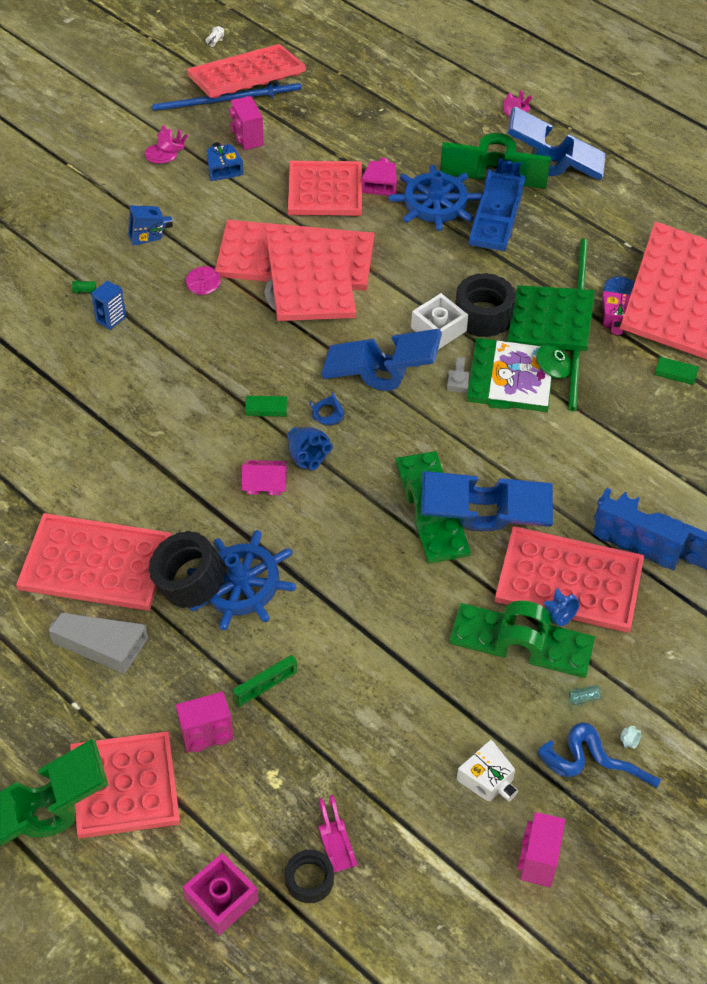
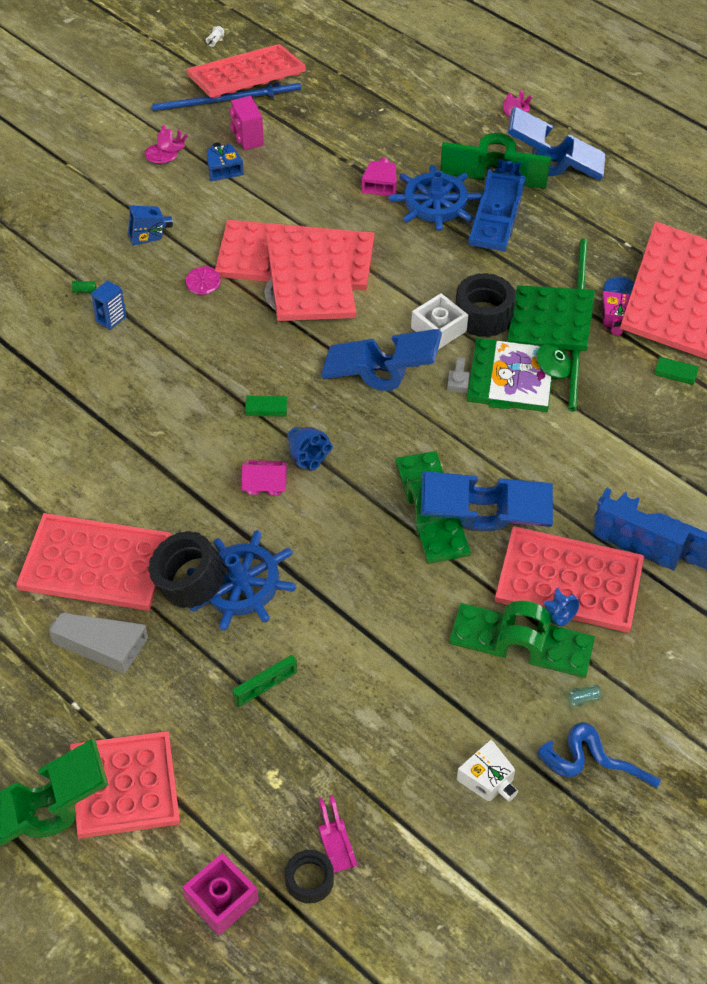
dark pink brick [175,691,234,753] -> none
coral plate [288,161,362,216] -> none
blue piece [309,392,344,426] -> none
dark pink brick [517,812,566,888] -> none
light aqua plate [620,726,641,749] -> none

